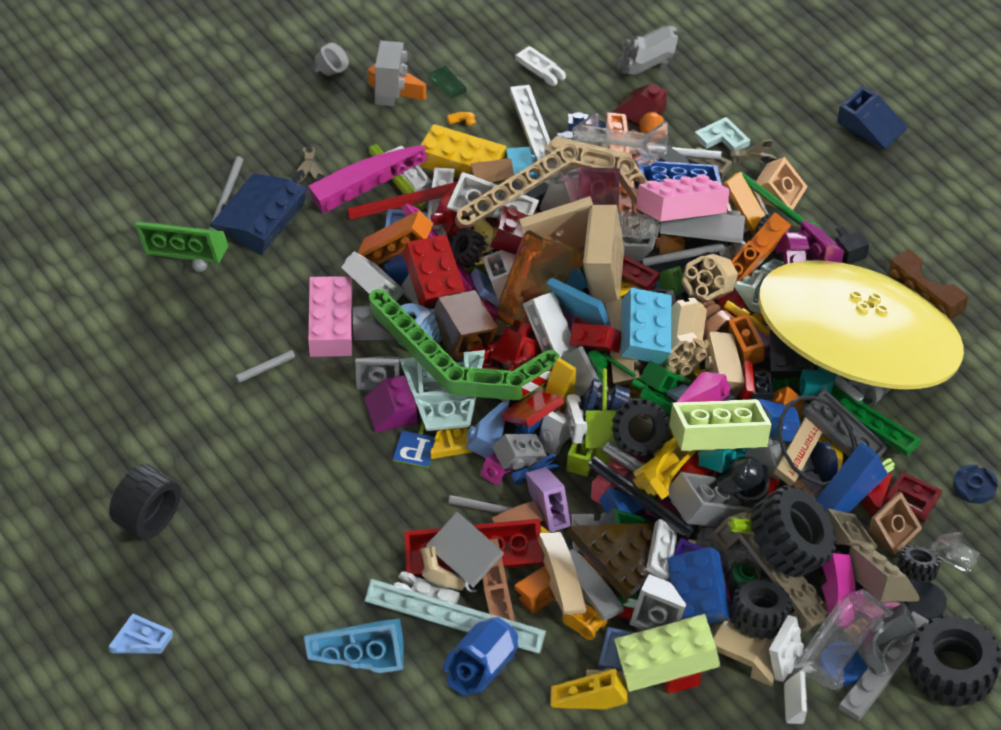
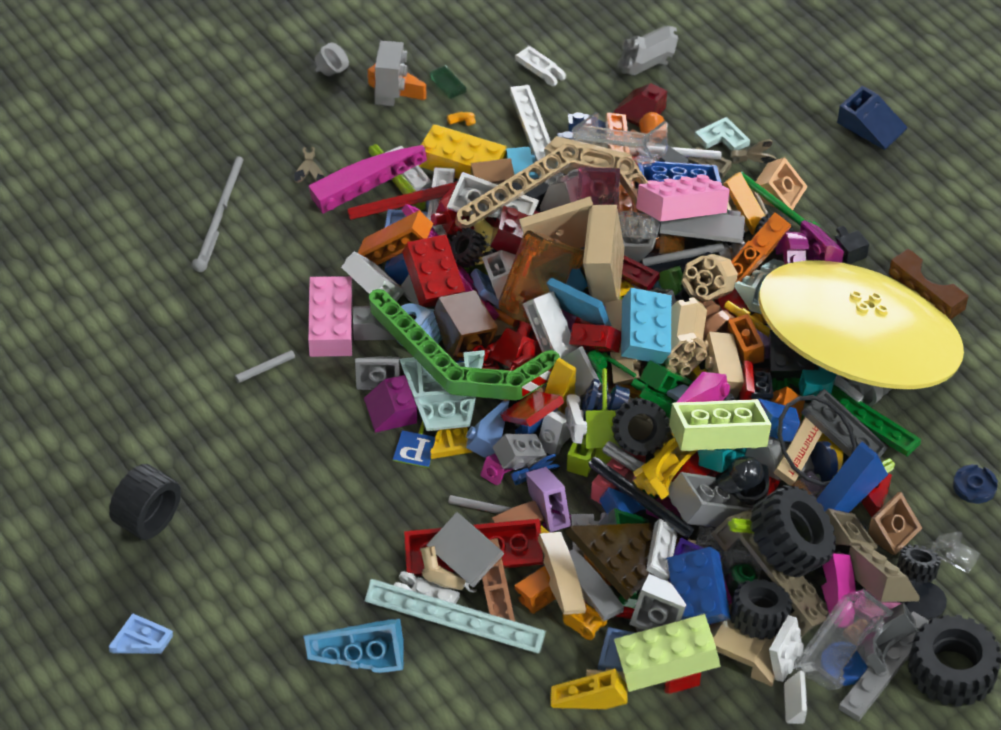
bright green slope [135,222,228,263] -> none
dark blue slope [210,173,307,255] -> none
blue brick [443,617,519,696] -> none
dark red plate [884,472,942,523] -> none

